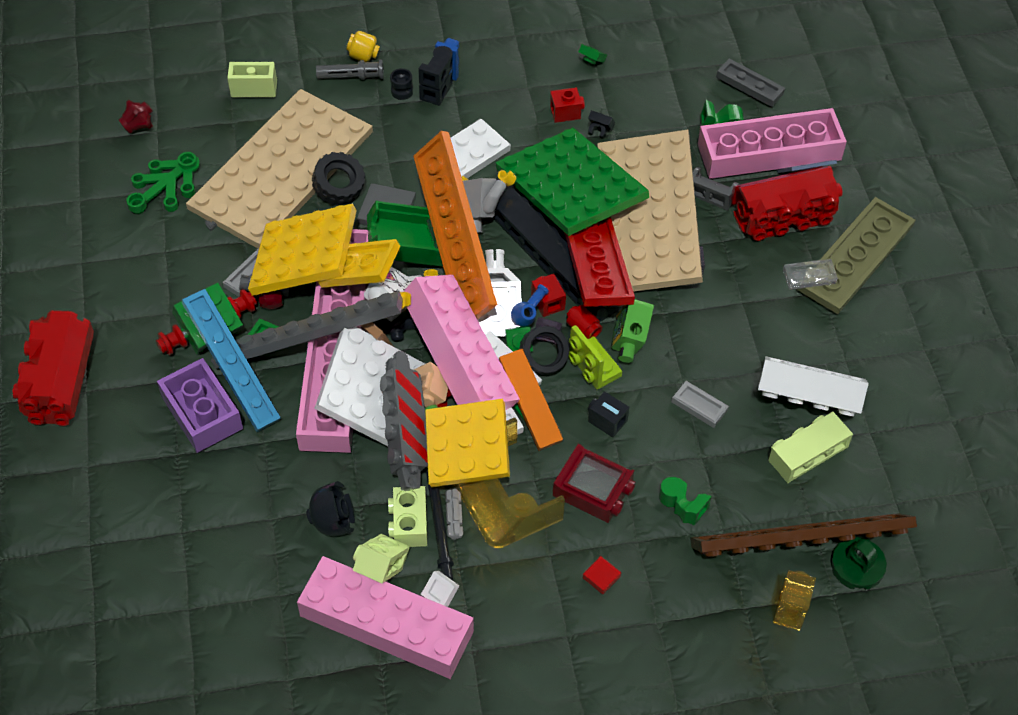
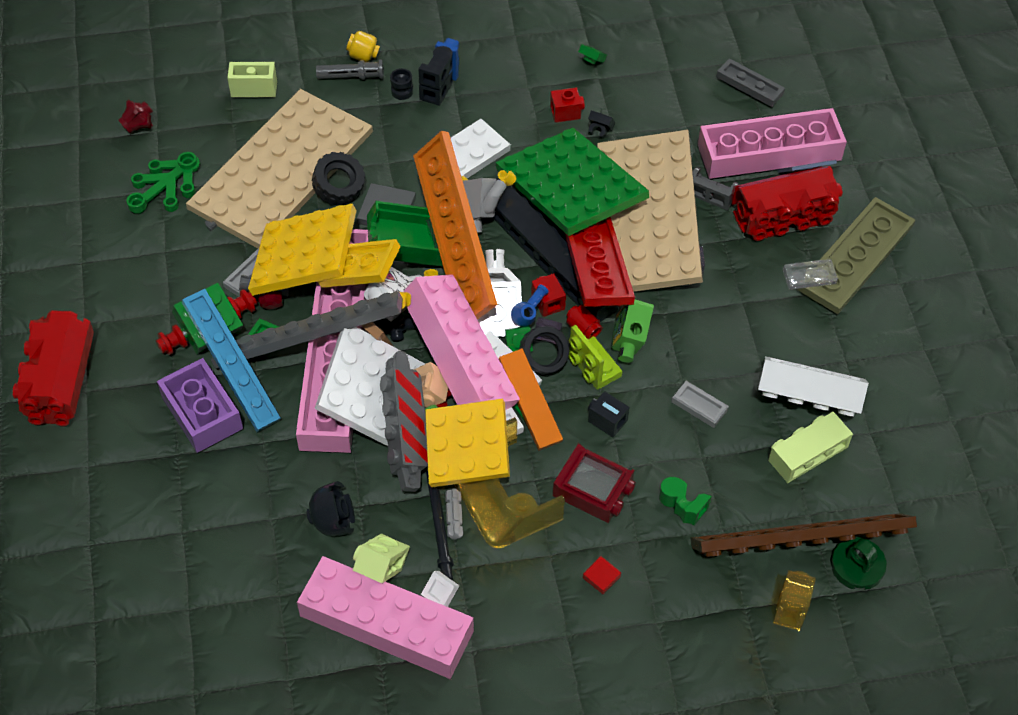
yellowish green brick [388,486,427,547] -> none
green leg [700,100,744,126] -> none

